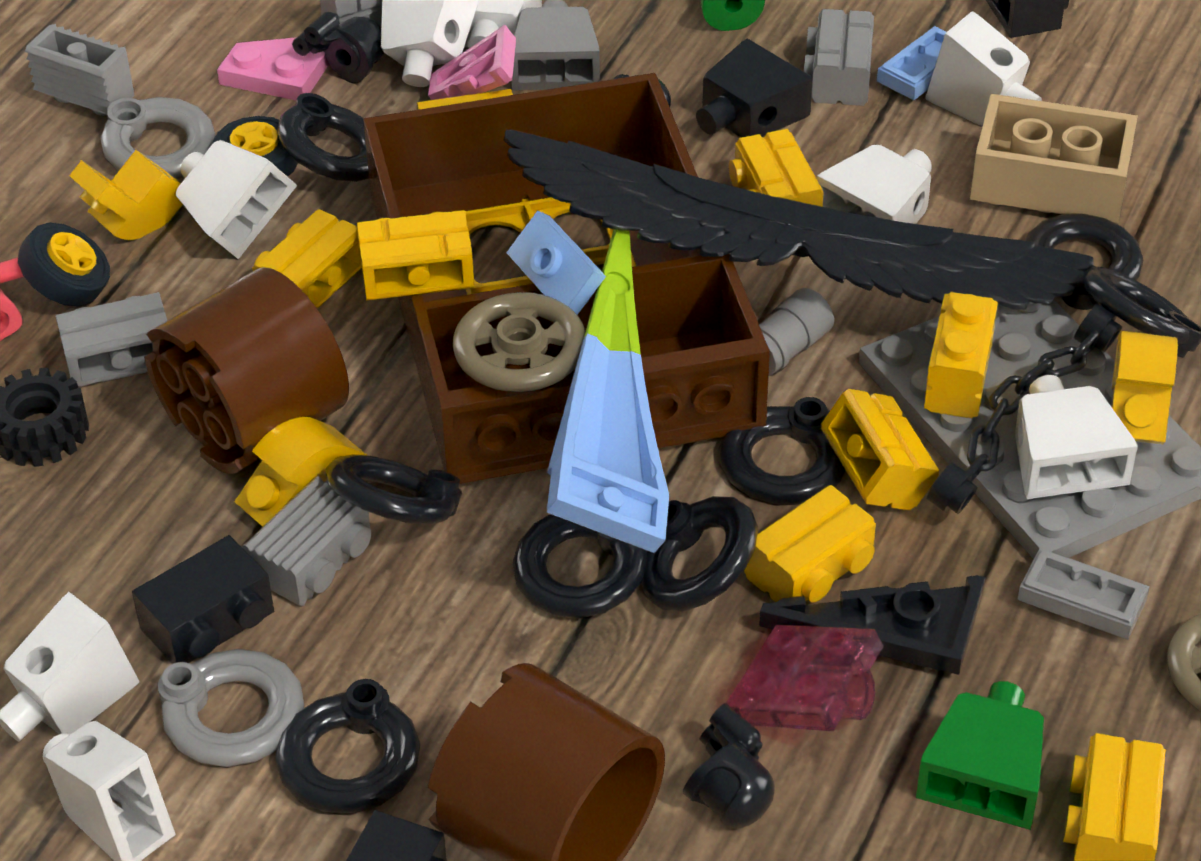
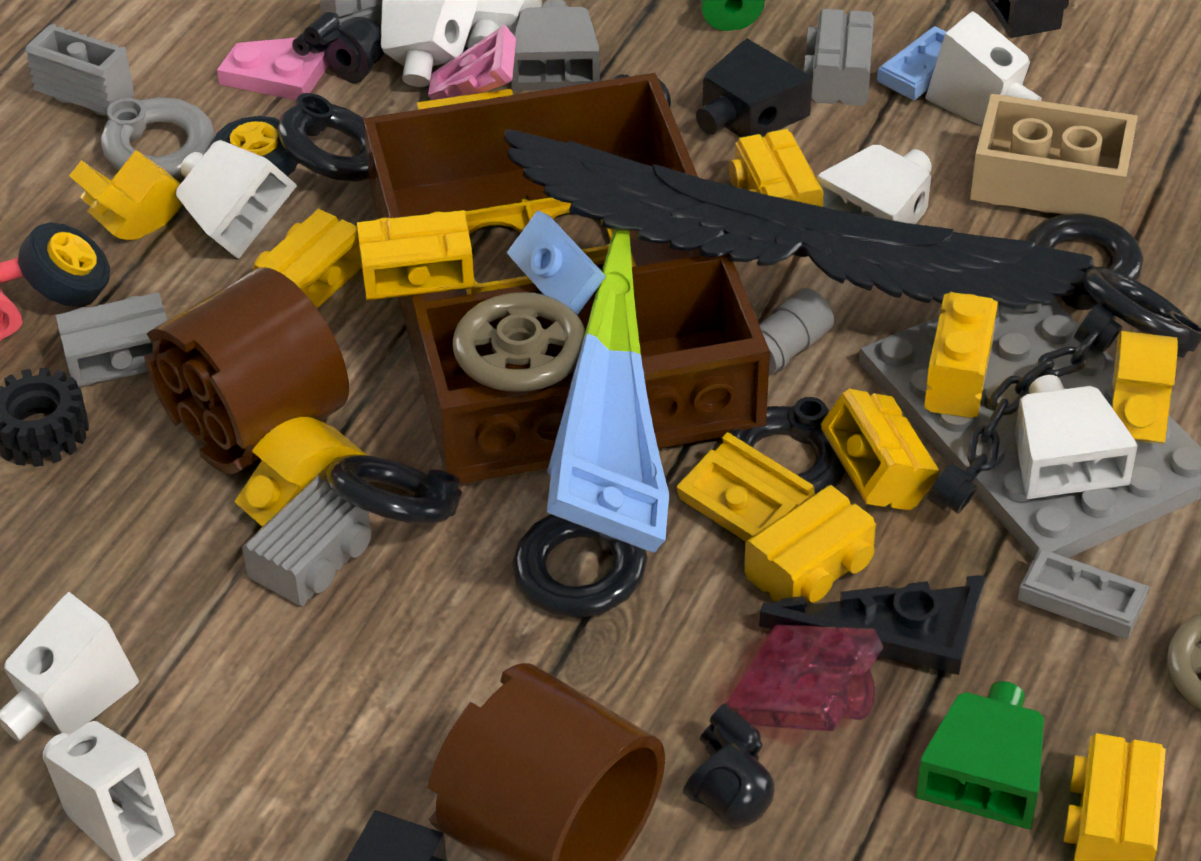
black brick [132,535,274,664] -> none
light grey piece [158,649,305,767] -> none
black piece [275,679,420,814] -> none
black piece [641,496,758,611] -> none
none -> yellow plate [676,432,815,542]

